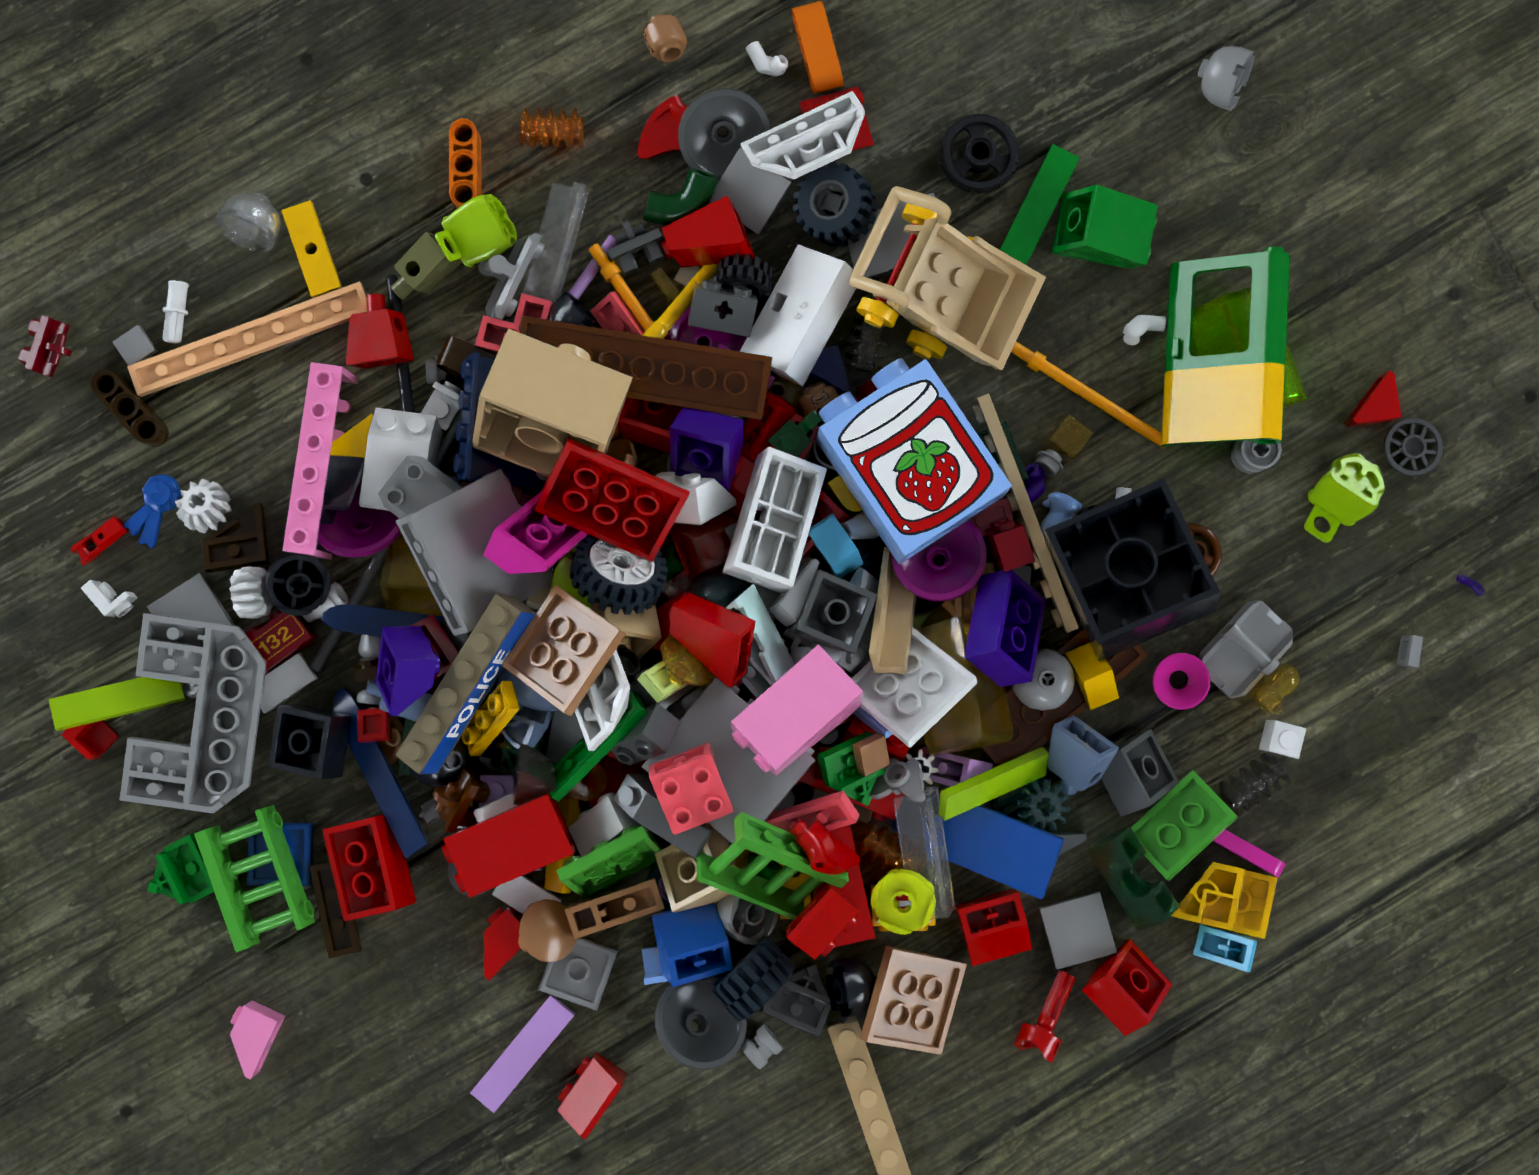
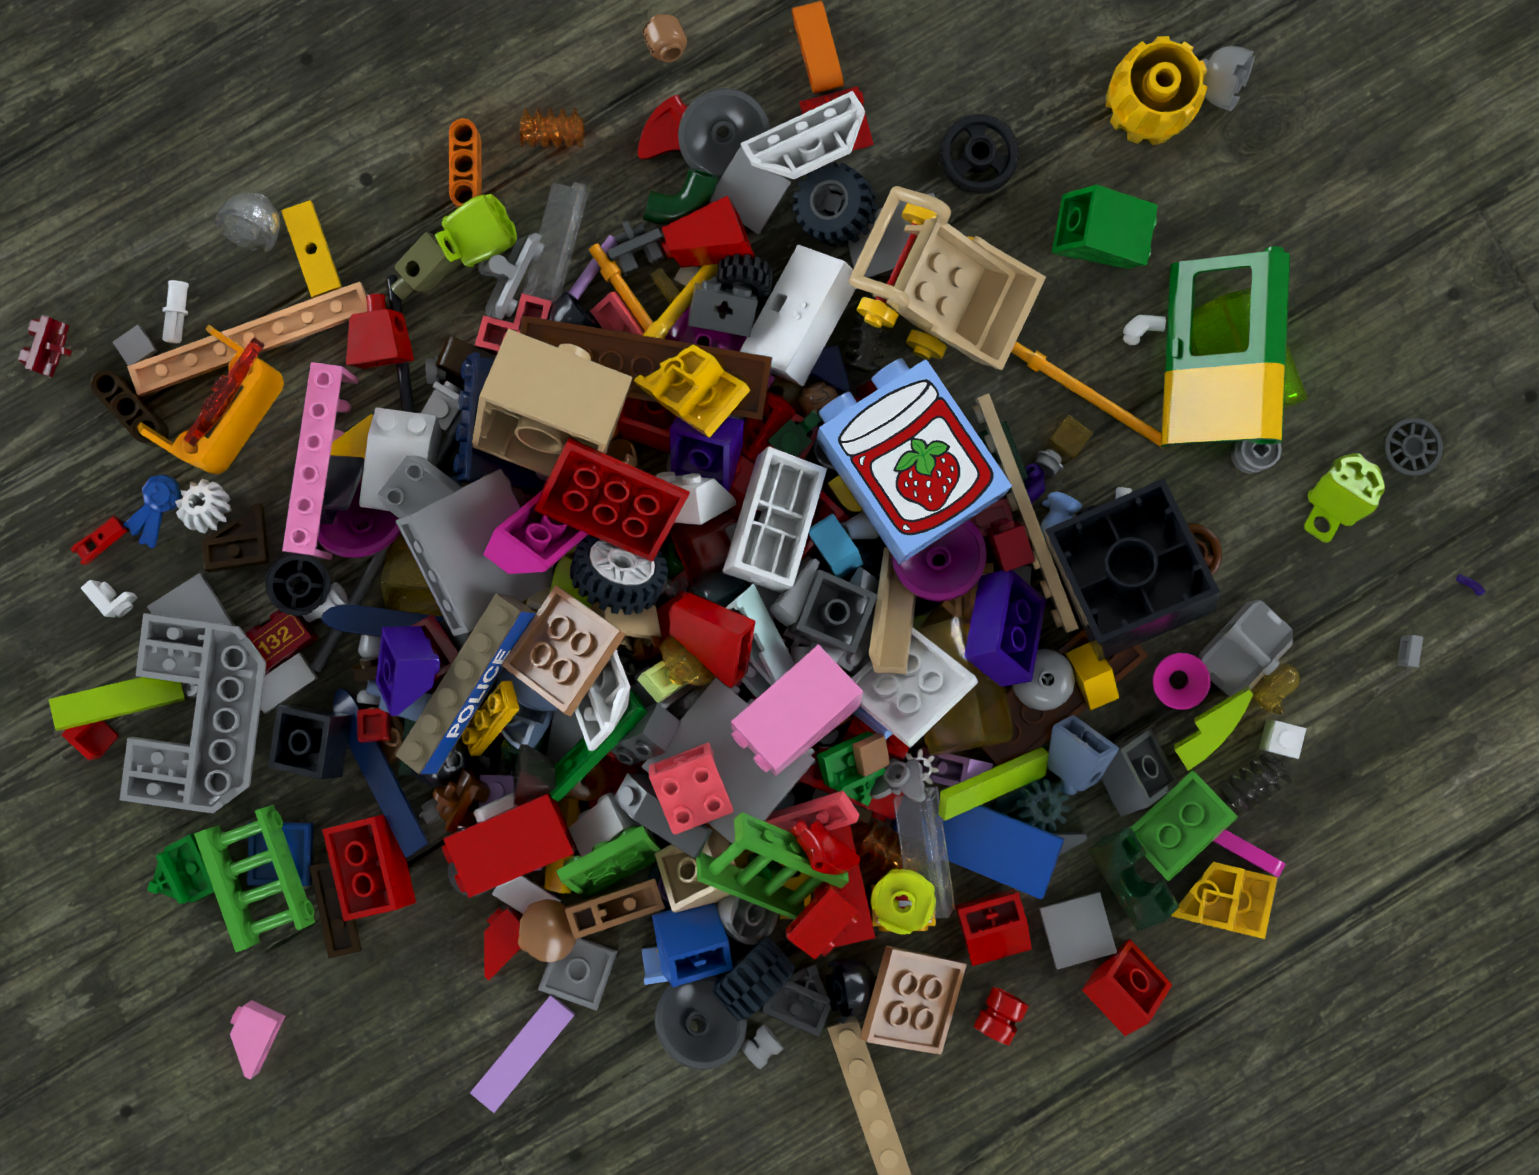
white gear [229,566,273,619] -> none
slope [557,1052,627,1140] -> none
white arm [745,41,788,77] -> none
green tile [1000,144,1080,265] -> none
red piece [1013,971,1076,1064] -> none
medium azure slope [1193,924,1257,972] -> none
red slope [1344,370,1402,427] -> none
none -> light orange windscreen [137,325,284,475]
none -> clear red wing [183,337,265,447]
none -> reddish brown bar [632,635,667,667]
none -> yellow slope [634,345,750,438]
none -> red wheel [973,986,1029,1046]
none -> yellow wheel [1106,36,1208,145]
none -> lime slope [1174,686,1253,771]

